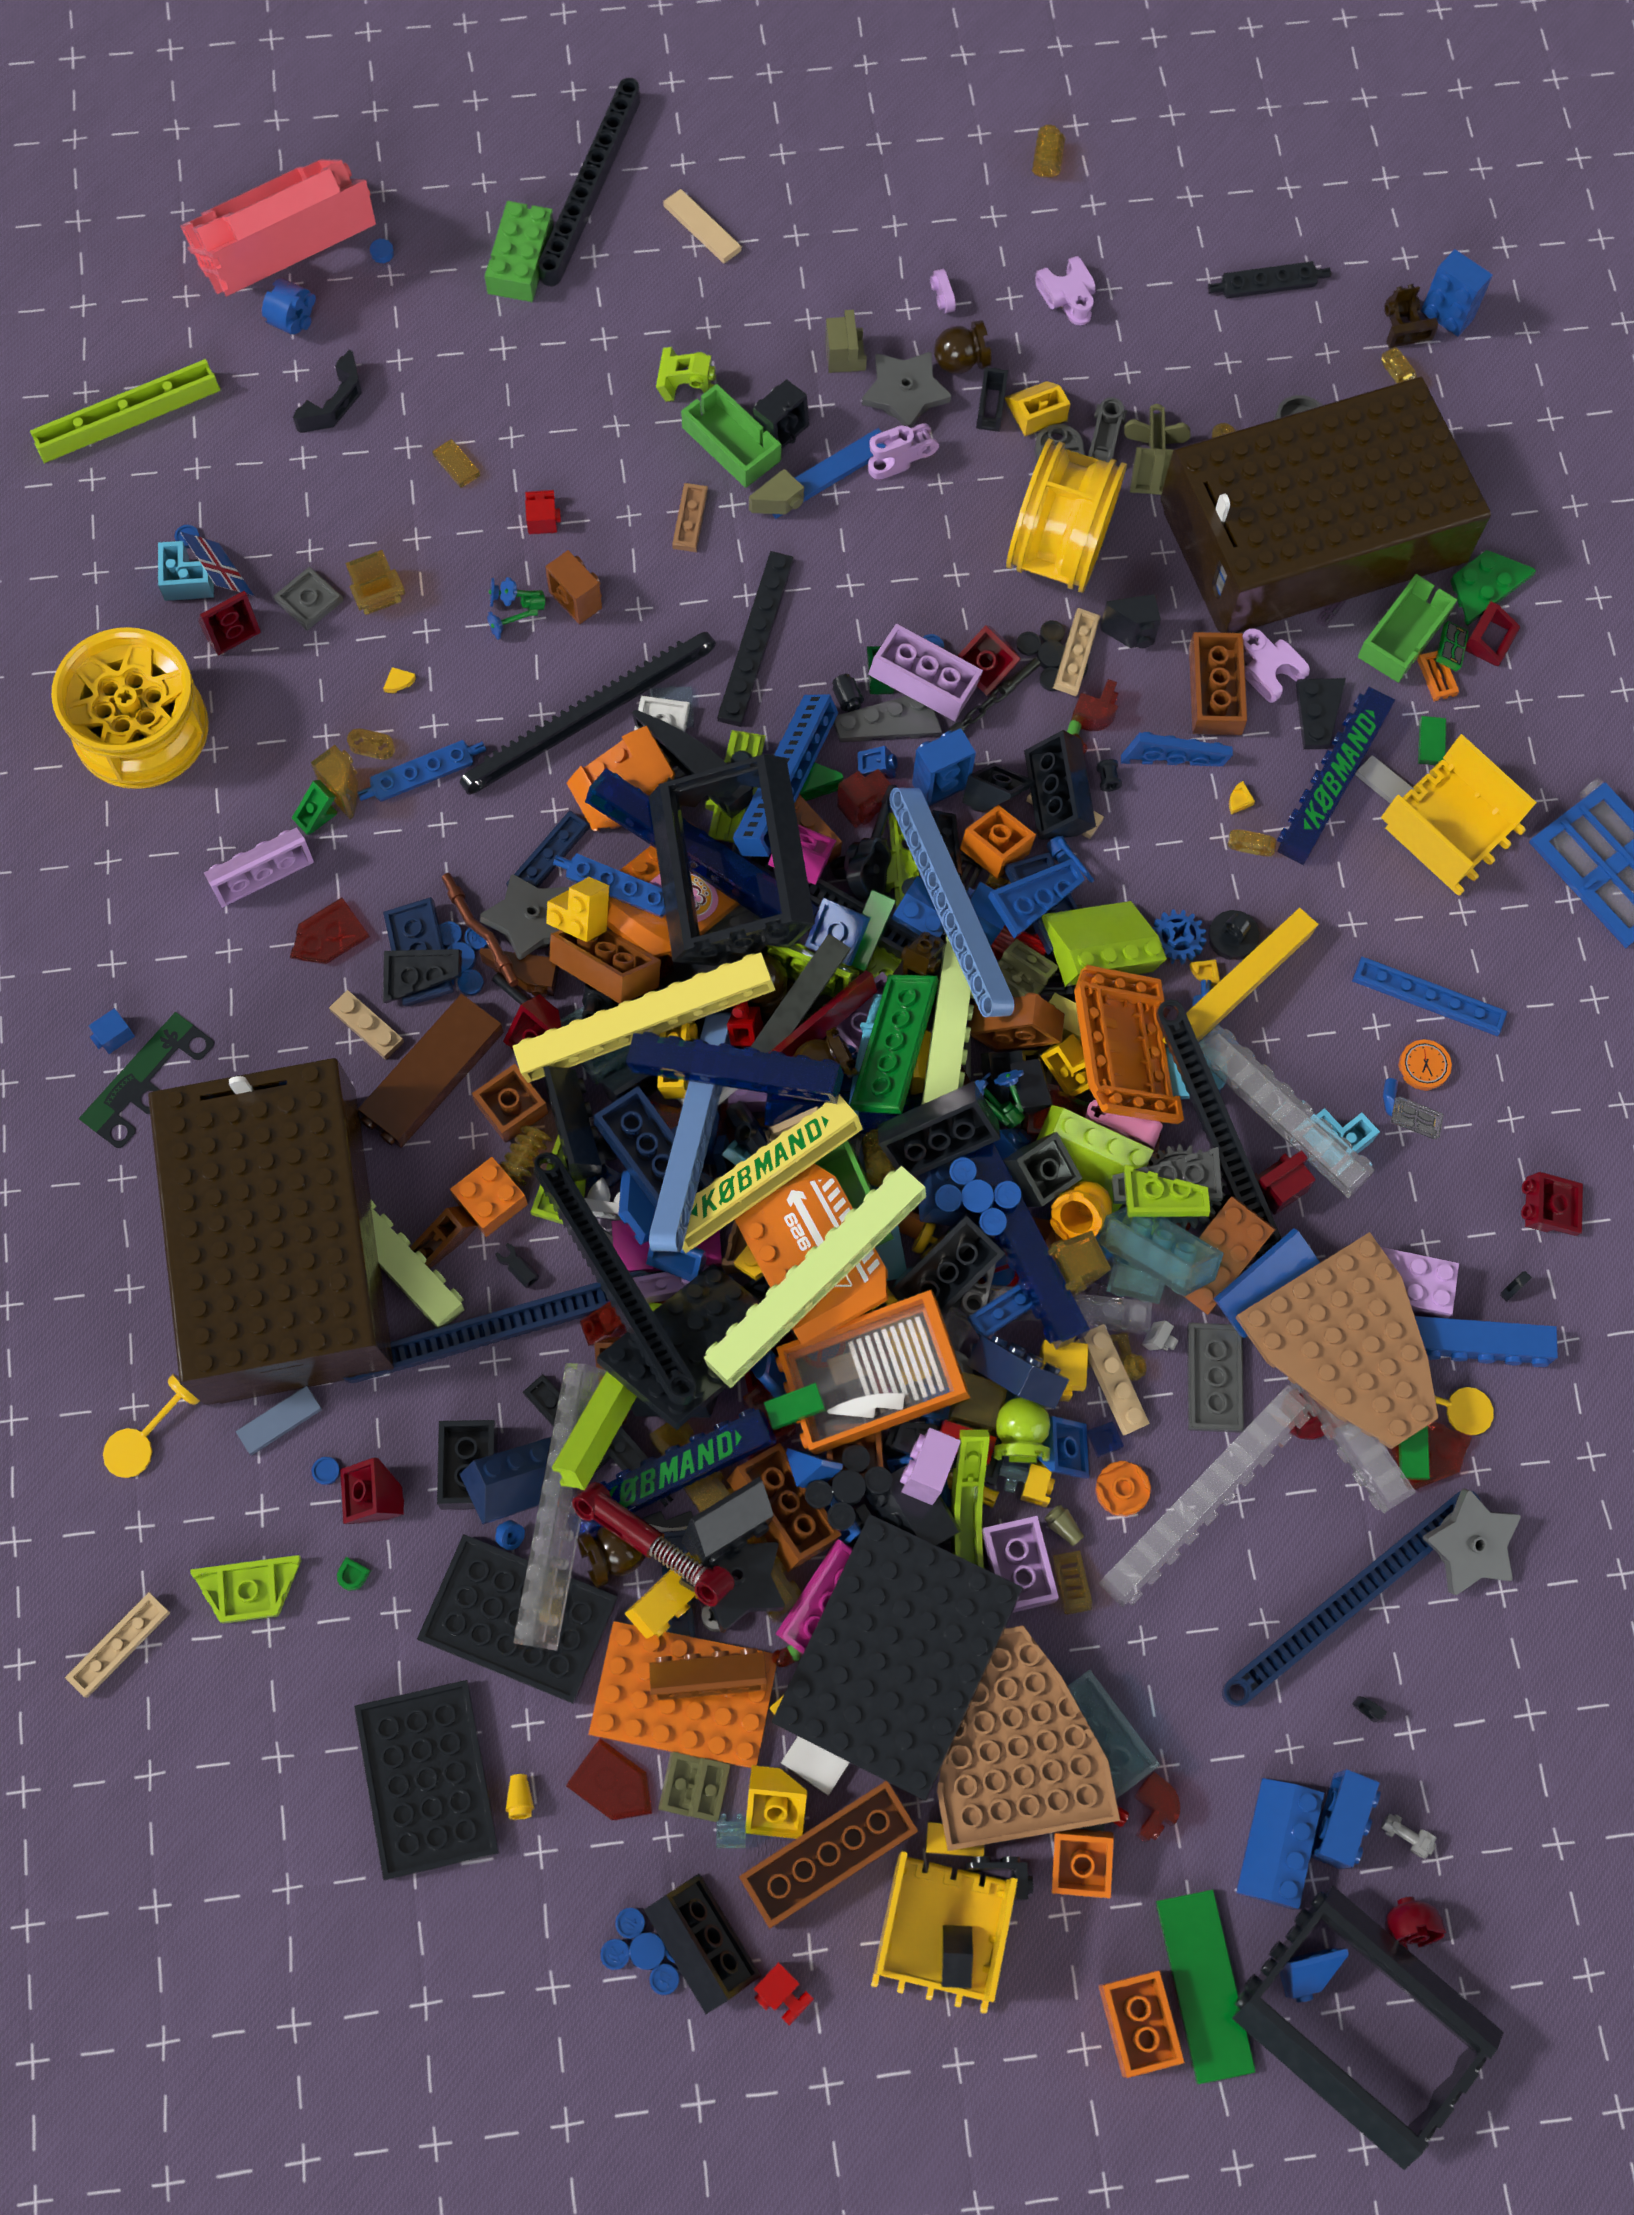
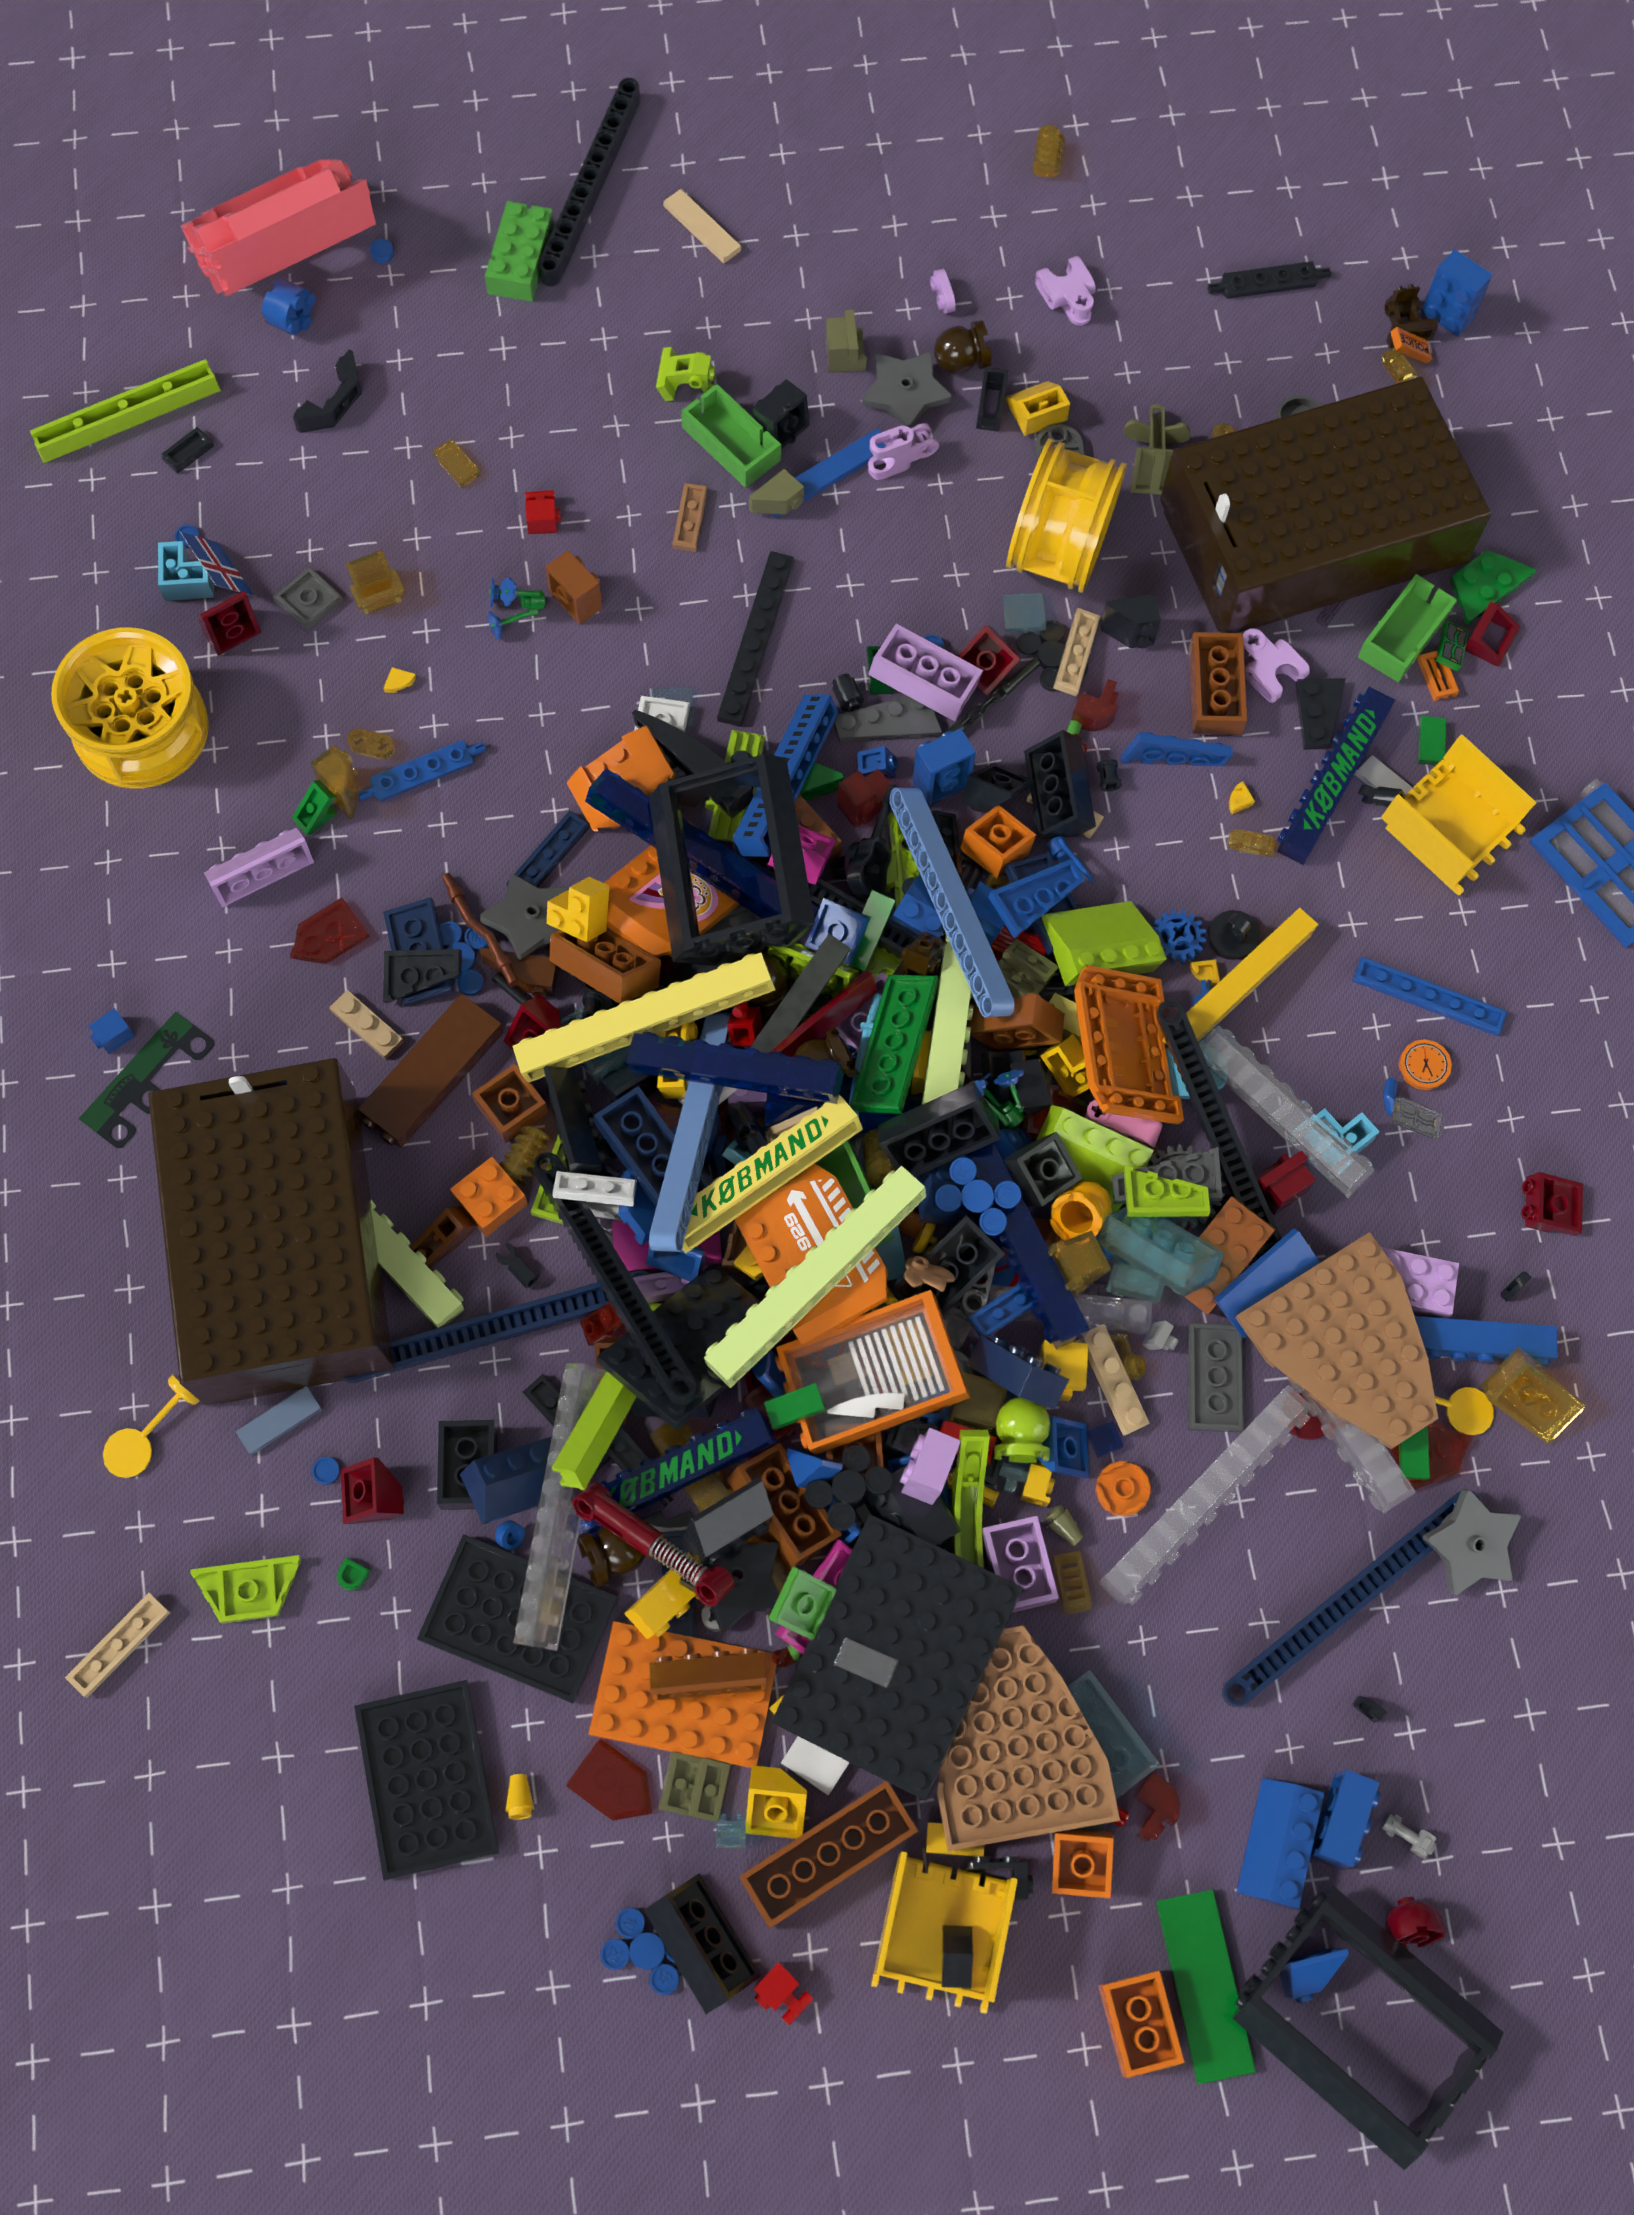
black gear [459,632,716,794] -> none
blue plate [553,853,666,918] -> none
dark grey piece [1089,397,1127,463] -> none
none -> black tile [160,427,214,474]
none -> white tile [553,1171,637,1206]
none -> bright green plate [768,1567,837,1640]
none -> clear tile [834,1638,898,1688]
none -> medium nougat plate [904,1256,955,1292]
none -> clear light blue piece [1003,592,1046,633]
none -> black bar [1358,784,1405,807]
none -> orange tile [1391,327,1432,364]
none -> clear yellow slope [1481,1347,1587,1445]

